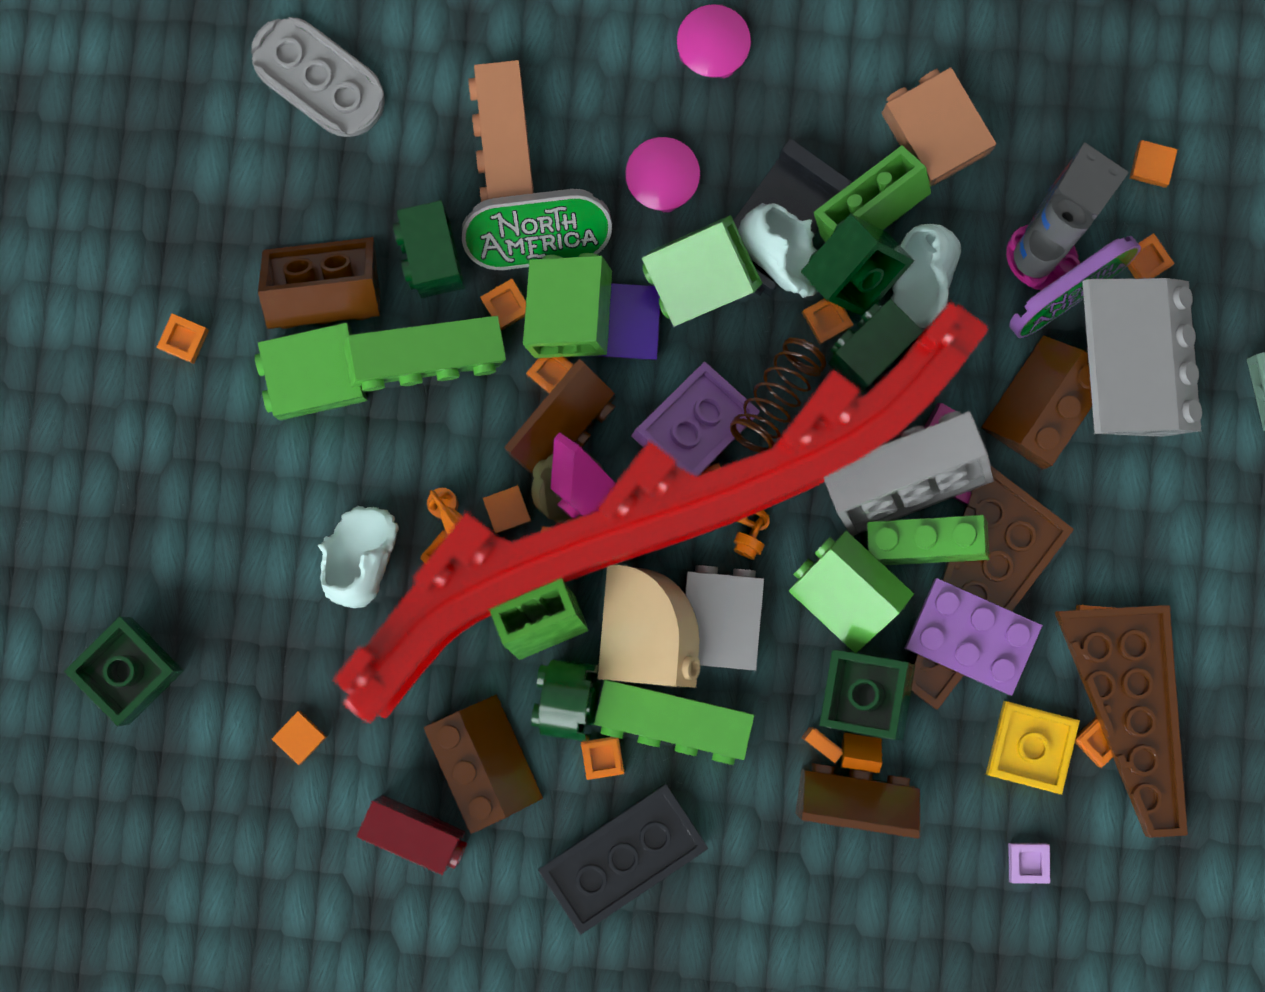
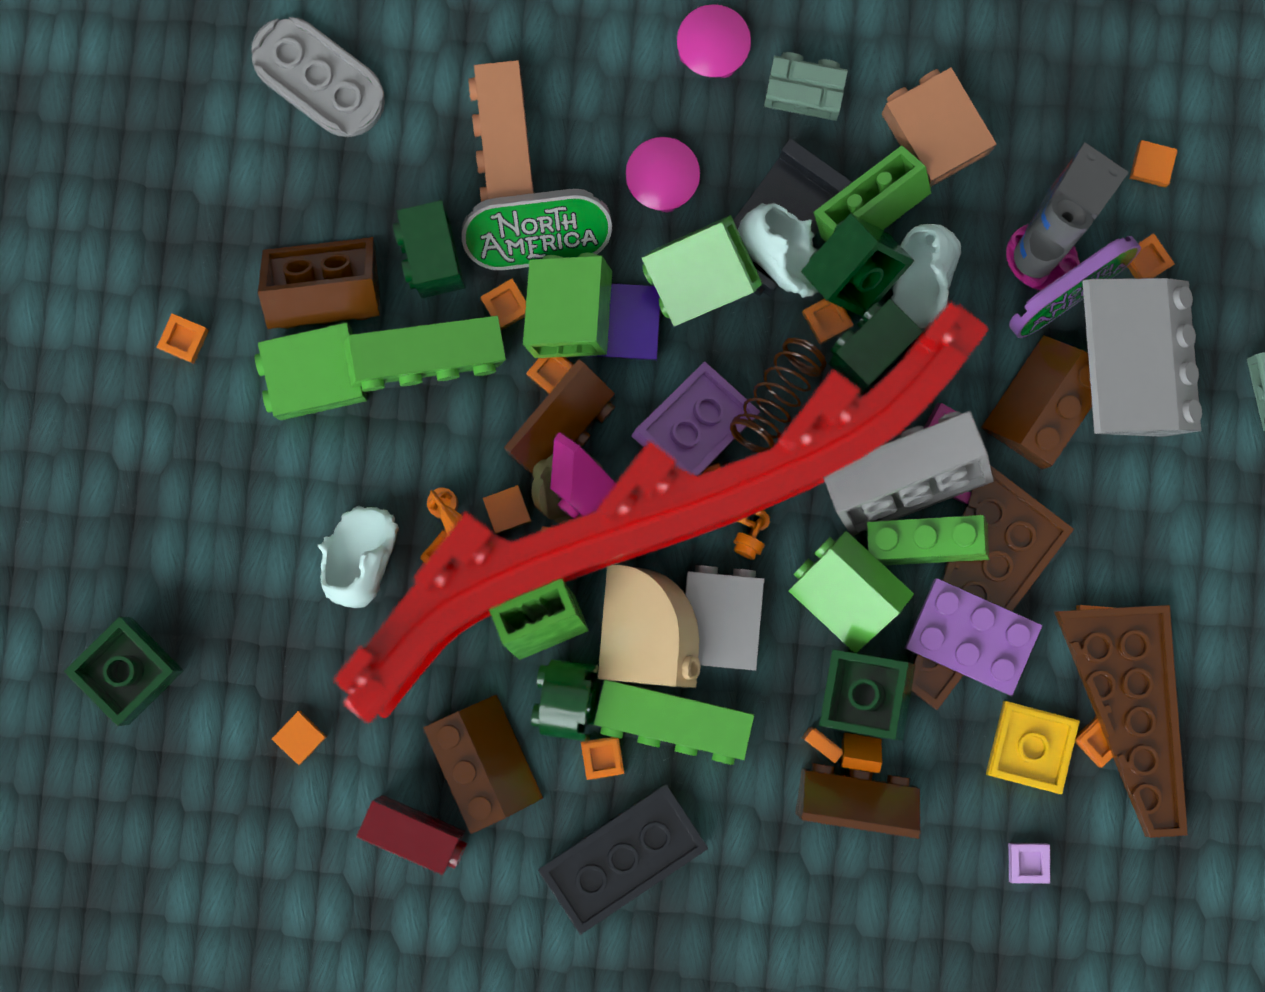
none -> sand green brick [764,52,848,121]

